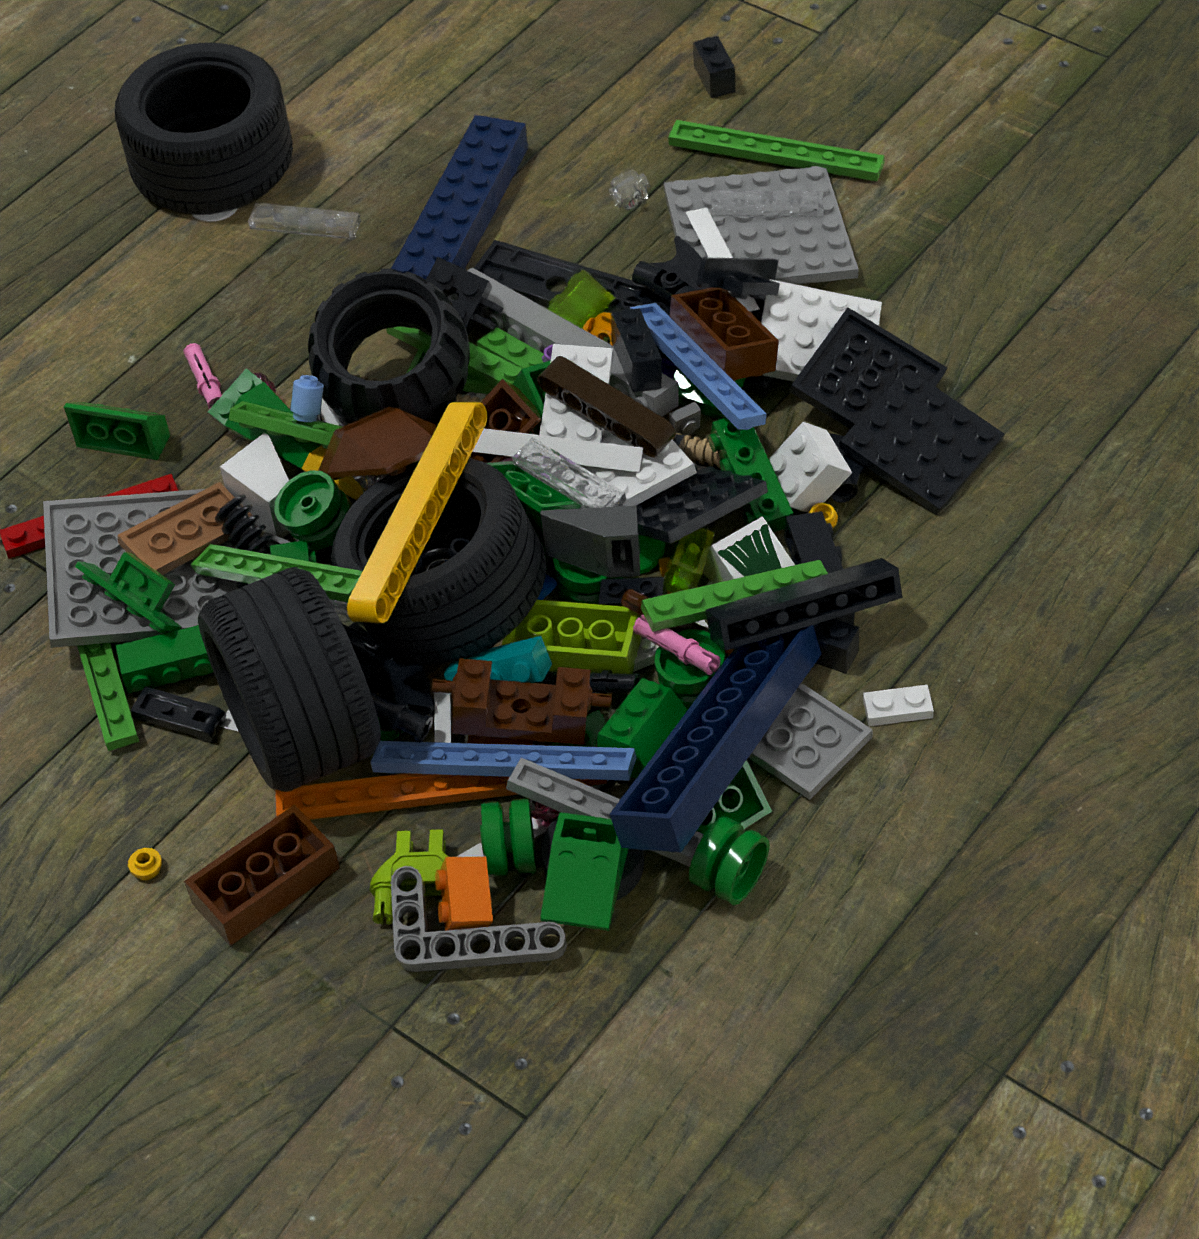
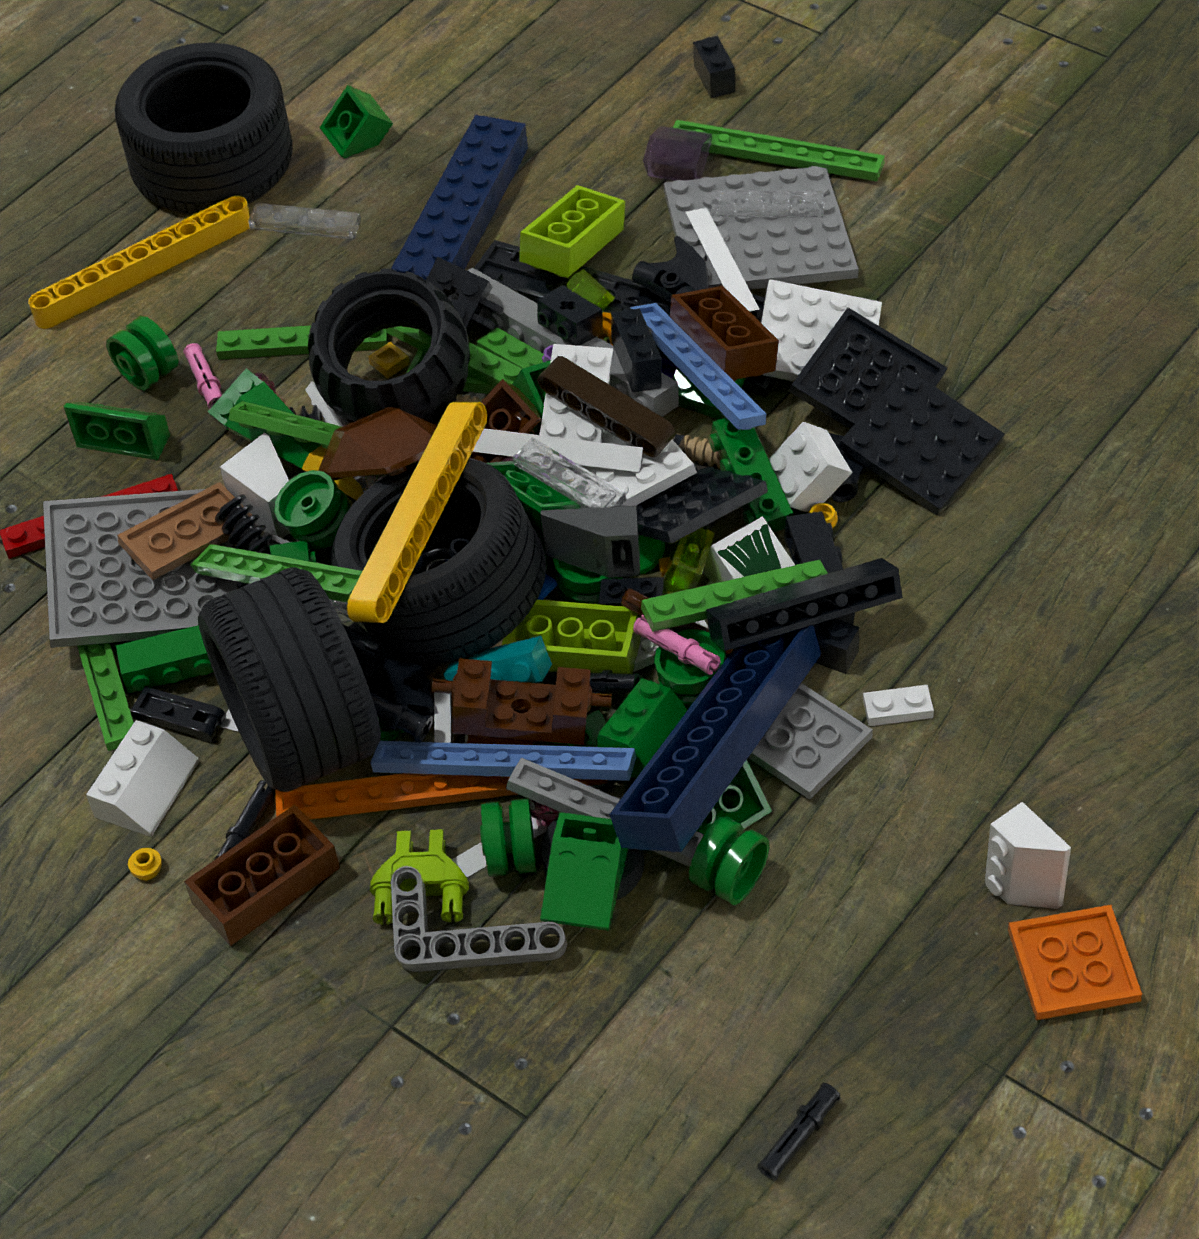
green bracket [75,552,182,634] -> none
light blue brick [291,375,324,422] -> none
orange brick [435,857,493,931] -> none
clear head [608,169,651,210] -> none
light grey plate [669,402,701,435] -> none
black bracket [697,257,780,299] -> none
none -> yellow beam [28,196,251,329]
none -> white slope [86,720,199,837]
none -> green wheel [106,315,179,390]
none -> black pin [214,780,276,860]
none -> bright green plate [216,325,388,360]
none -> green slope [319,85,393,158]
none -> yellow plate [368,341,410,379]
none -> lime brick [519,185,625,278]
none -> black brick [537,285,603,346]
none -> clear purple slope [643,126,713,181]
none -> black pin [757,1082,841,1181]
none -> white slope [985,802,1071,909]
none -> orange plate [1008,905,1142,1020]

